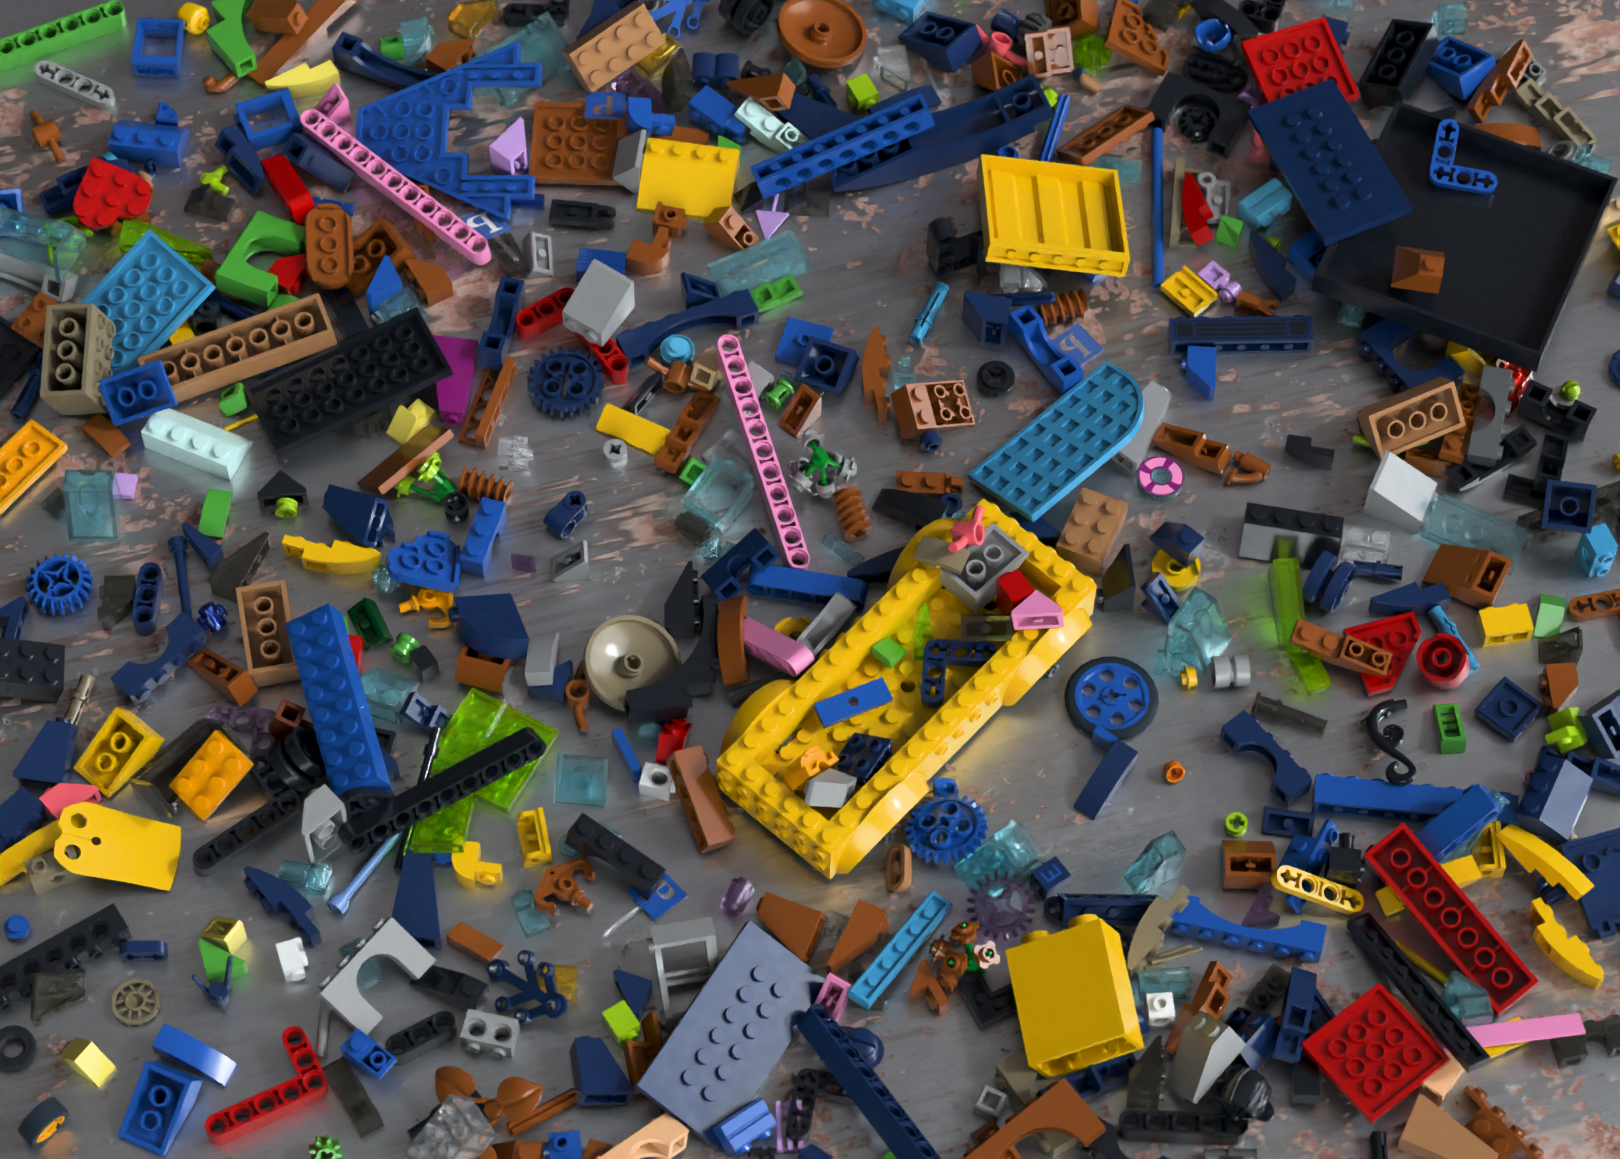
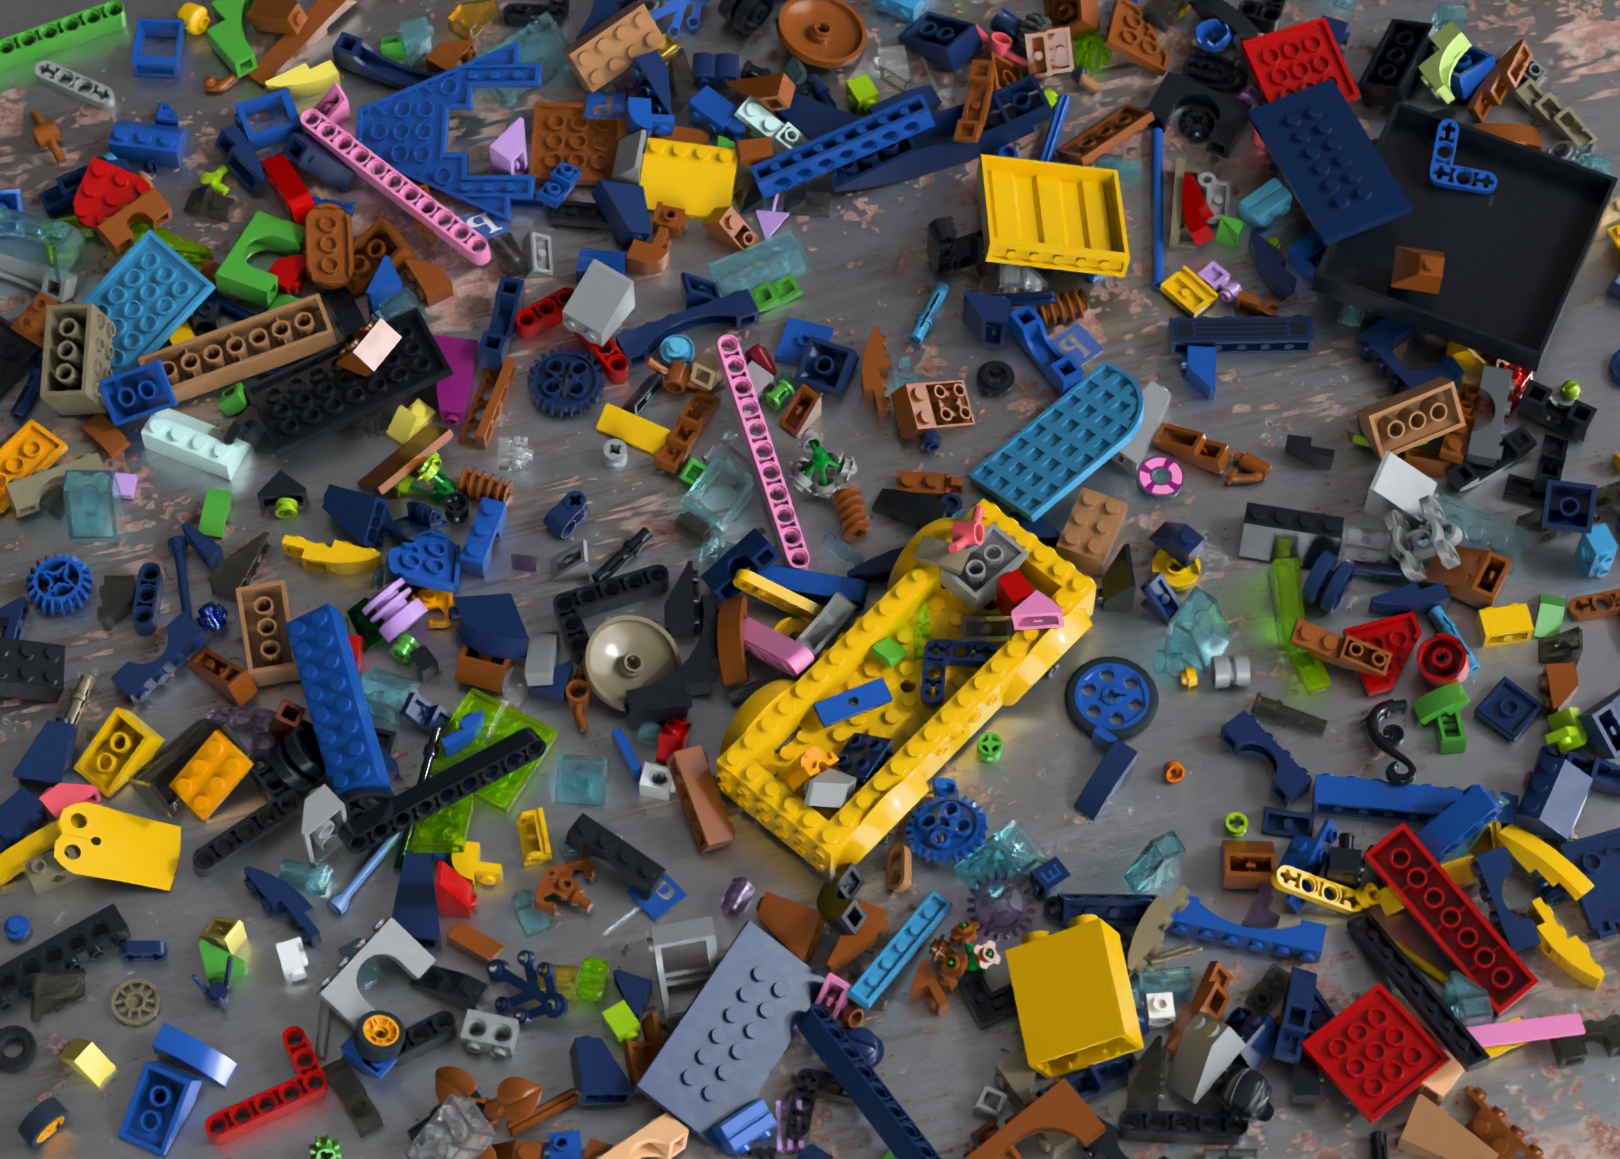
none -> dark tan arch [5,453,109,518]
none -> dark orange arch [97,188,172,257]
none -> black slope [223,405,266,446]
none -> slope [336,318,402,377]
none -> wheel [353,1010,406,1062]
none -> lavender wheel [362,578,429,643]
none -> dark blue hinge [382,499,450,540]
none -> red slope [435,861,478,918]
none -> blue slope [441,710,485,758]
none -> blue slope [536,161,582,209]
none -> black beam [553,564,669,665]
none -> clear neon green gear [577,957,610,1001]
none -> dark blue slope [591,180,651,245]
none -> black pin [591,527,654,583]
none -> dark blue slope [627,50,672,115]
none -> yellow beam [733,569,823,621]
none -> dark orange slope [735,137,774,167]
none -> dark red cone [745,344,778,376]
none -> black arch [816,863,868,936]
none -> dark orange hinge [841,1005,864,1028]
none -> dark orange slope [953,59,996,143]
none -> bright green wheel [977,732,1003,763]
none -> yellow bush [1356,882,1380,908]
none -> light grey piece [1384,495,1463,583]
none -> bright green slope [1411,682,1470,725]
none -> yellowish green arch [1418,21,1472,104]
none -> dark blue arch [1470,846,1541,953]

